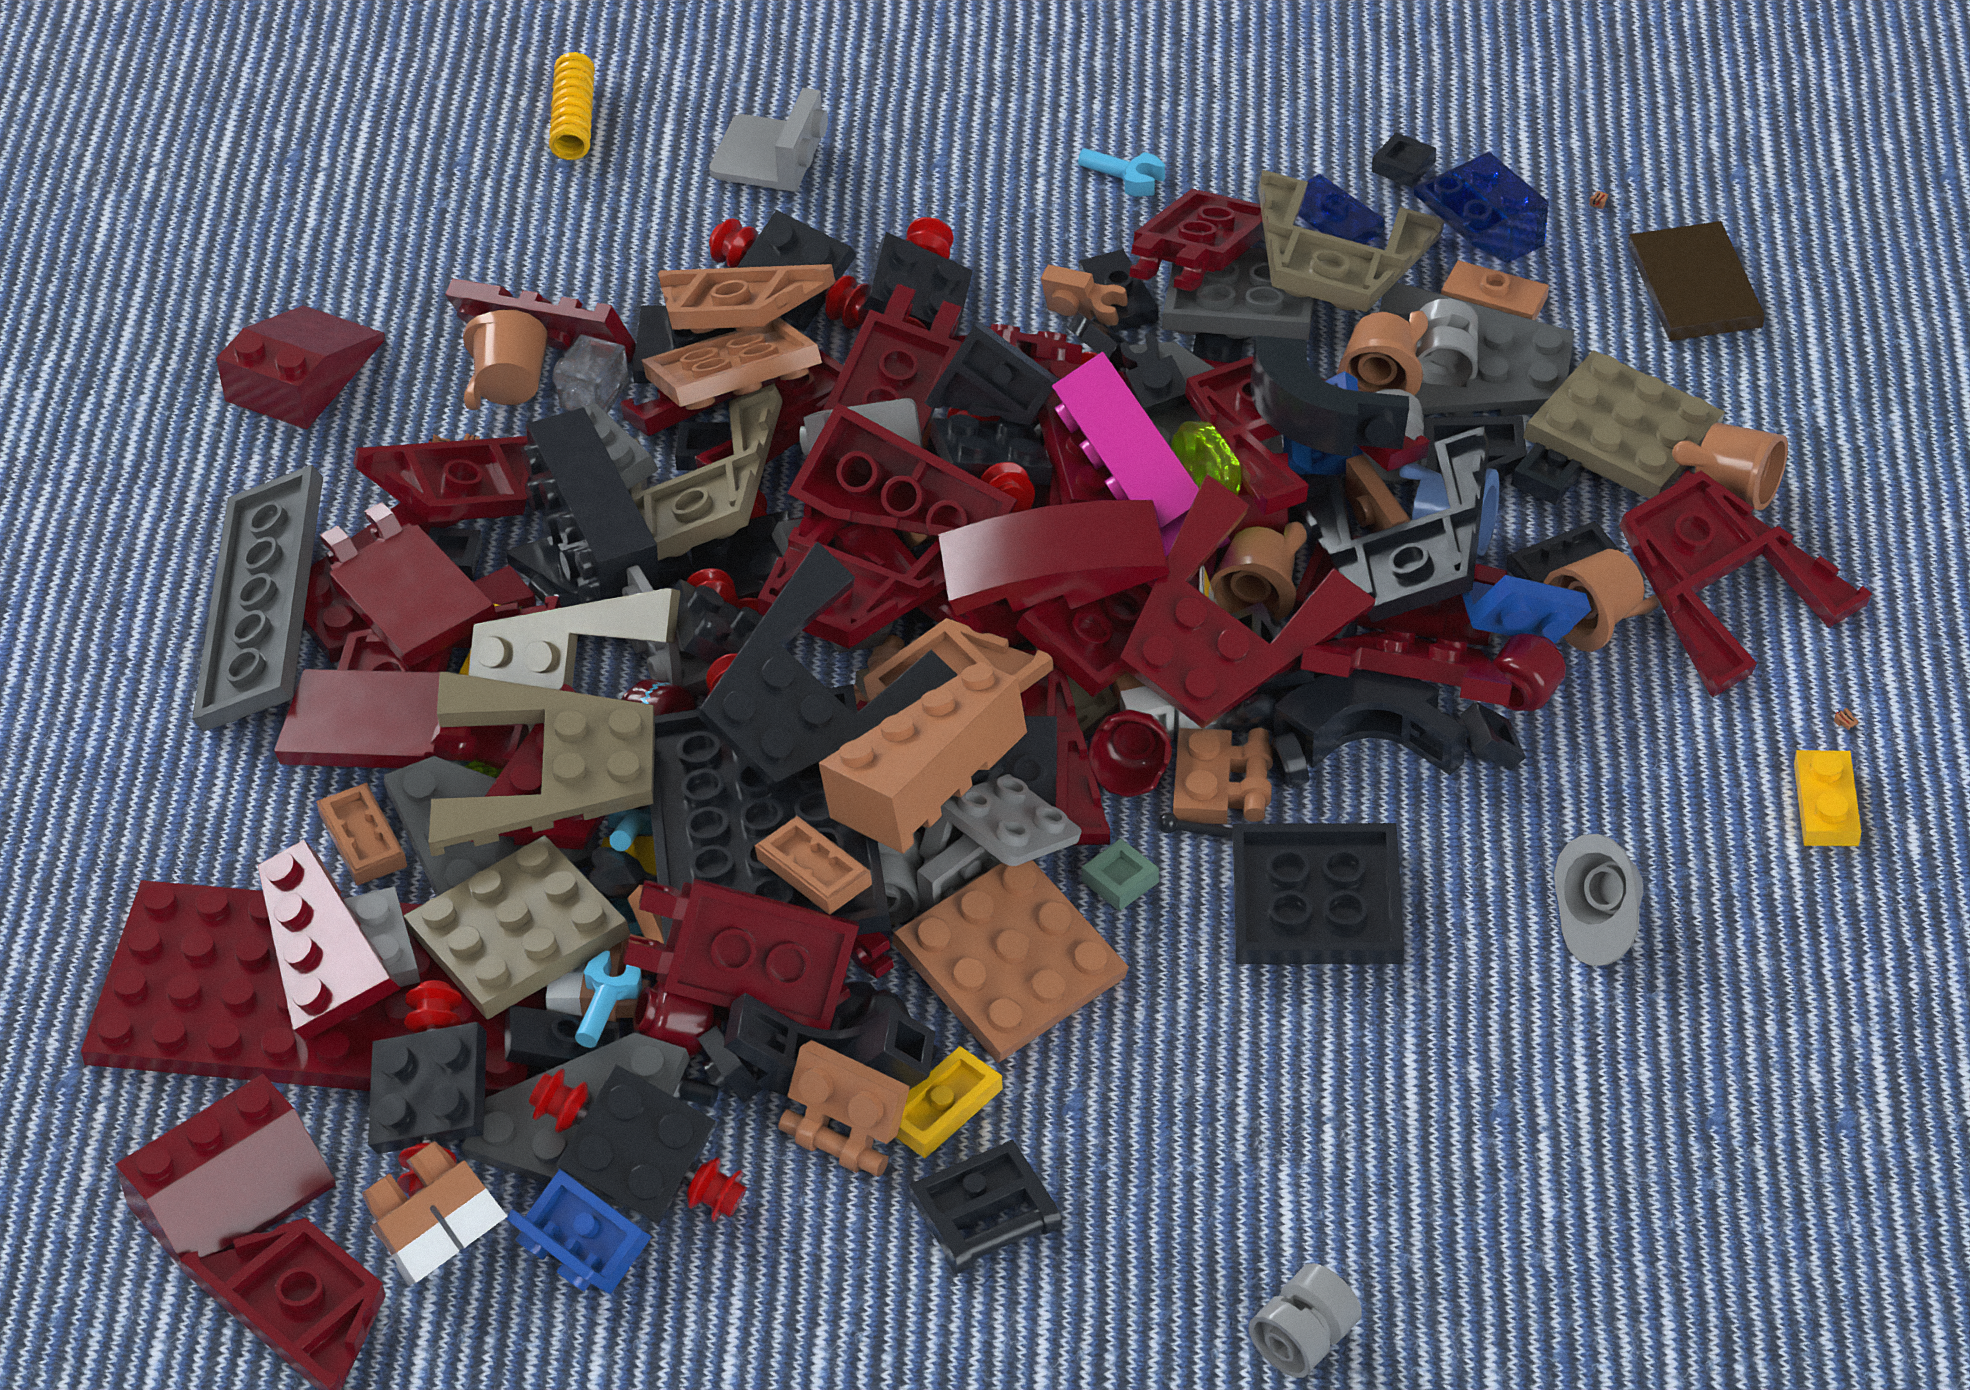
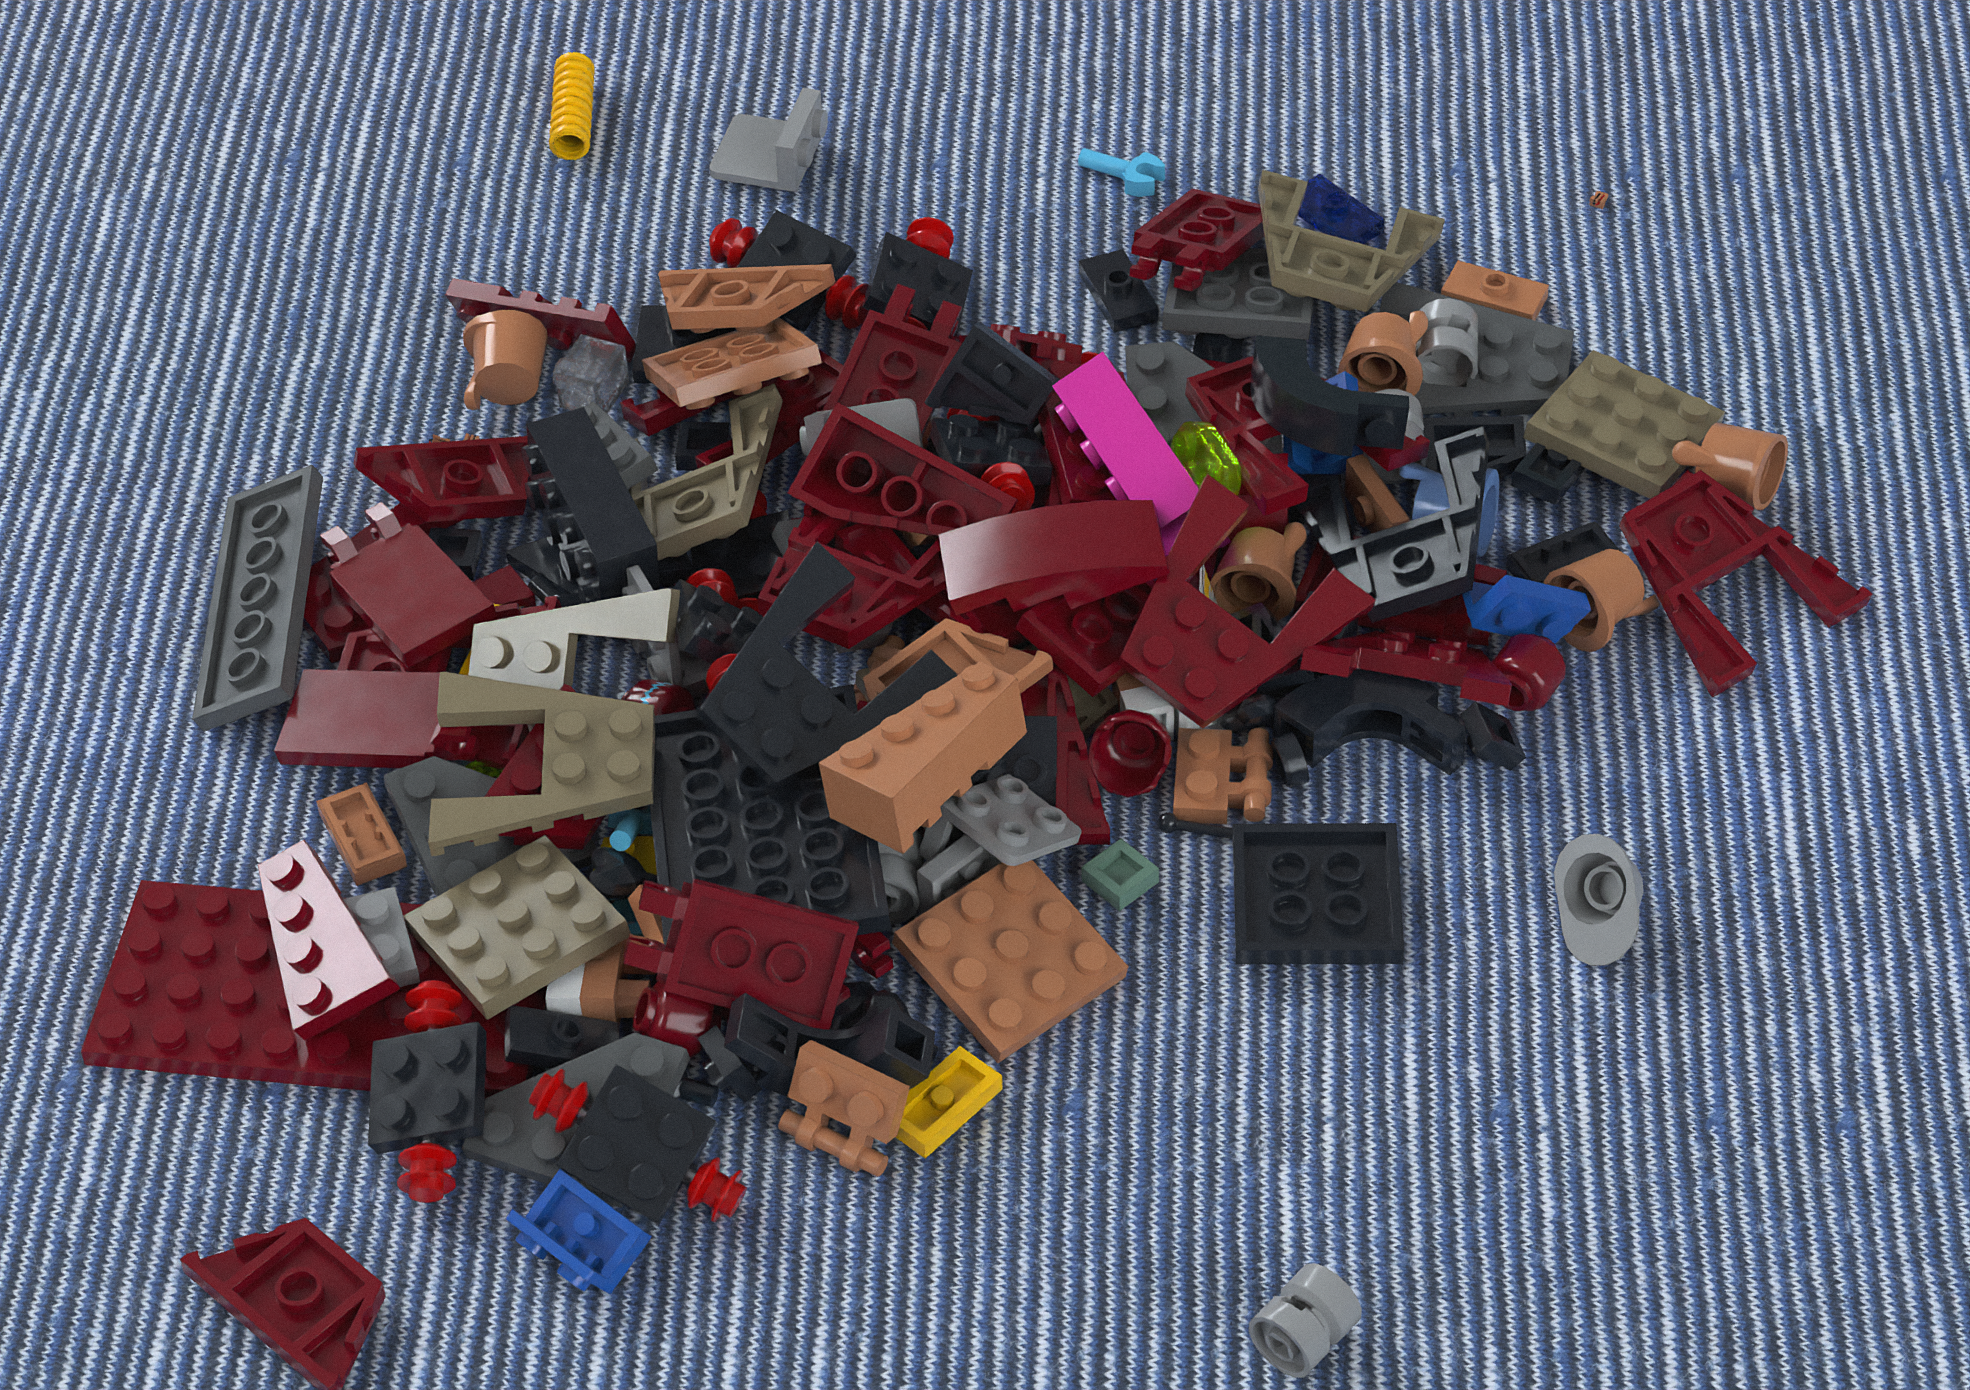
slope [115,1074,336,1278] -> none
dark red slope [216,305,386,430] -> none
nougat hips [362,1141,508,1286] -> none
medium azure bar [575,950,643,1048] -> none
nougat plate [755,816,872,915] -> none
black plate [909,1139,1063,1274] -> none
nougat plate [1041,264,1128,325] -> none
black plate [1068,311,1133,371] -> none
black plate [1121,333,1191,418] -> none
black plate [1372,132,1436,188] -> none
clear blue slope [1413,152,1549,264] -> none
dark brown tile [1628,221,1765,341] -> none
yellow plate [1794,750,1861,846] -> none
nougat piece [1834,708,1858,730] -> none

